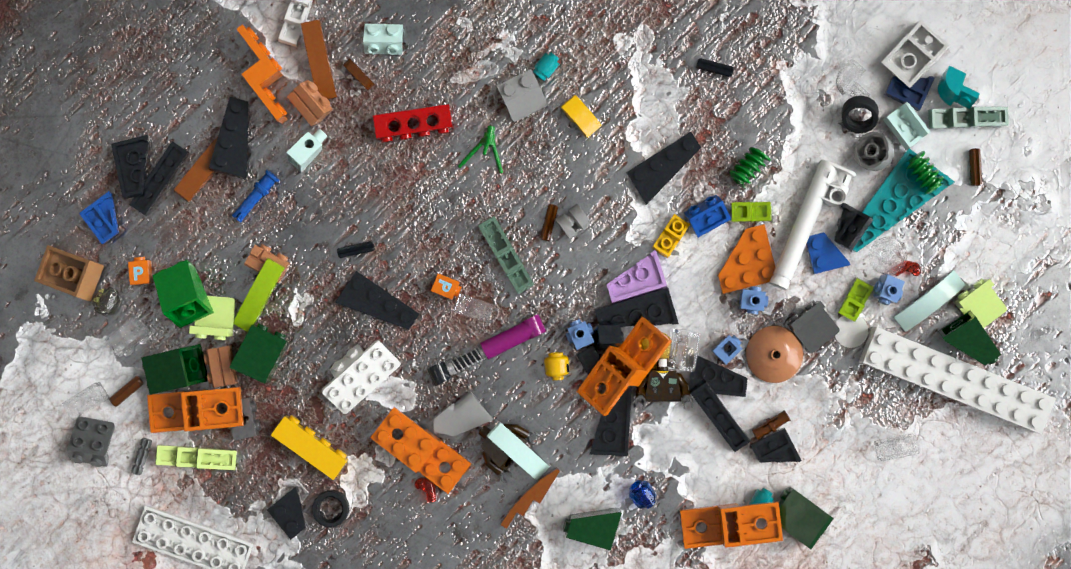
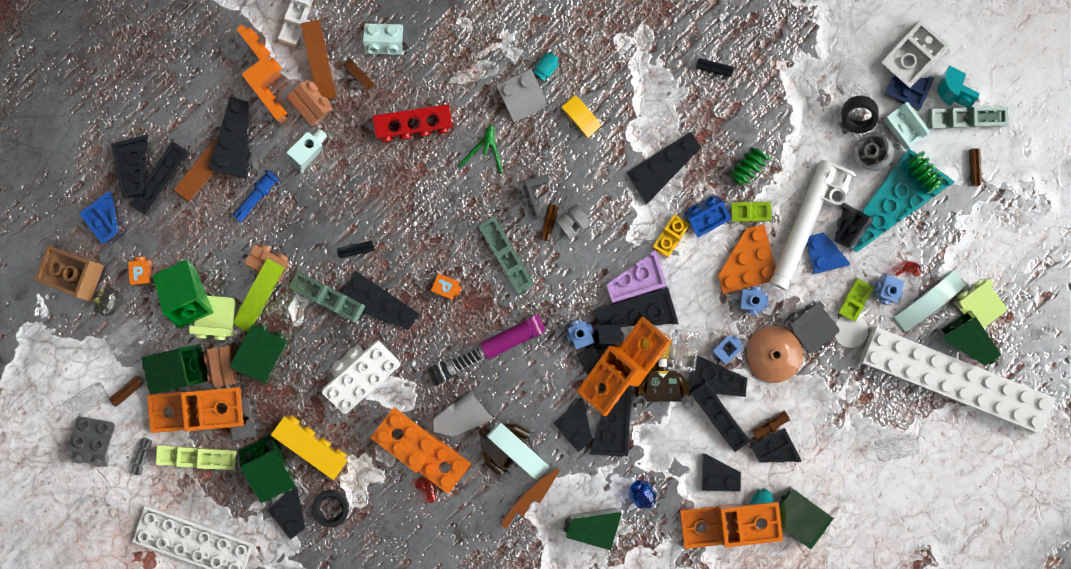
clear brick [452,293,494,323] -> none
yellow head [544,352,570,380] -> none
none -> dark green slope [238,434,296,503]
none -> sand green slope [289,270,365,323]
none -> dark grey bracket [522,172,549,219]
none -> black wing [553,399,593,452]
none -> black wing [702,453,741,492]

